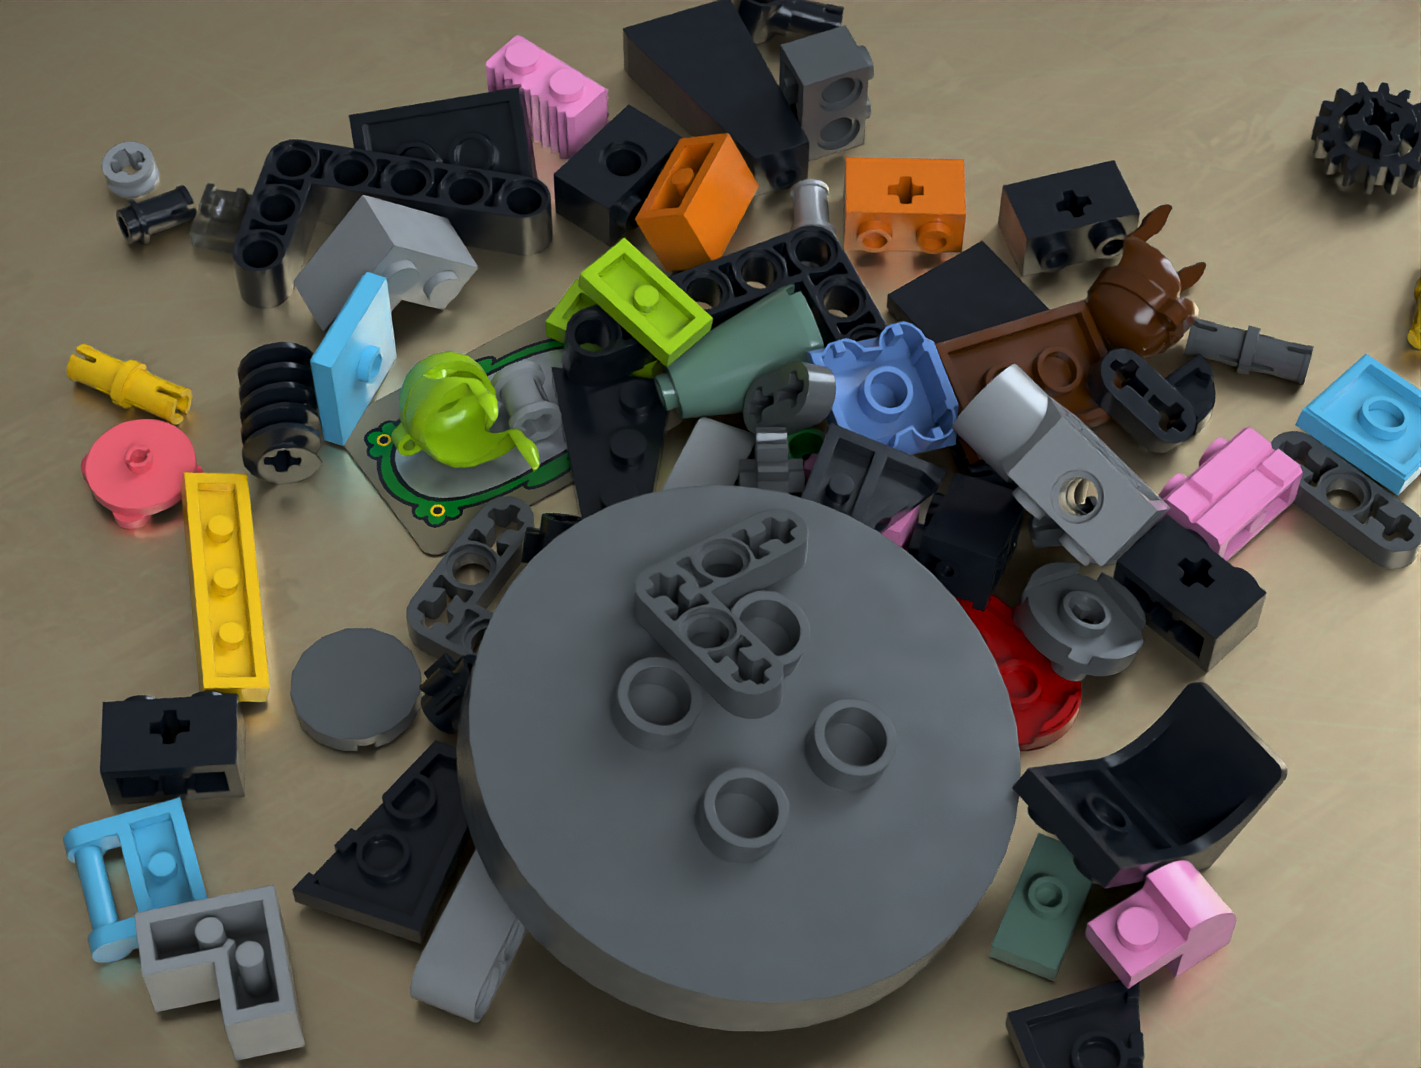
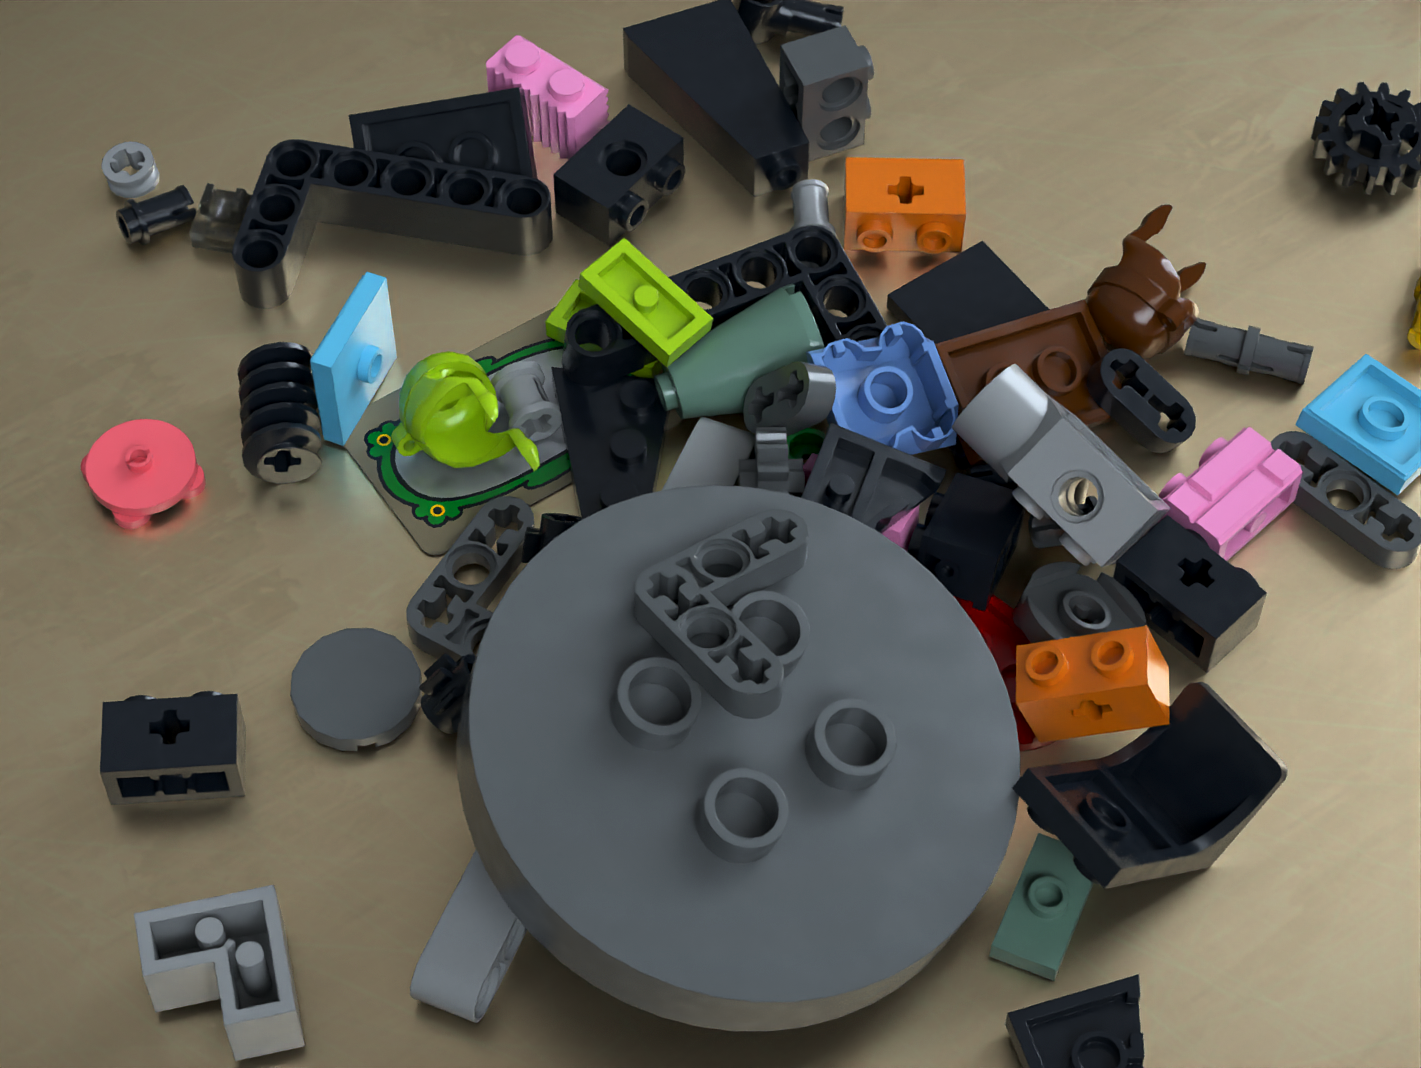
medium azure plate [63,797,208,963] -> none
yellow pin [66,343,193,425] -> none
yellow plate [181,472,270,702] -> none
black wing [292,740,471,944] -> none
light grey brick [293,195,479,333] -> none
orange brick [635,133,759,272] -> none
black brick [998,160,1140,277] -> none
bright pink brick [1085,860,1236,989] -> none
black tile [1164,354,1216,436] -> none
none -> orange brick [1016,626,1170,743]

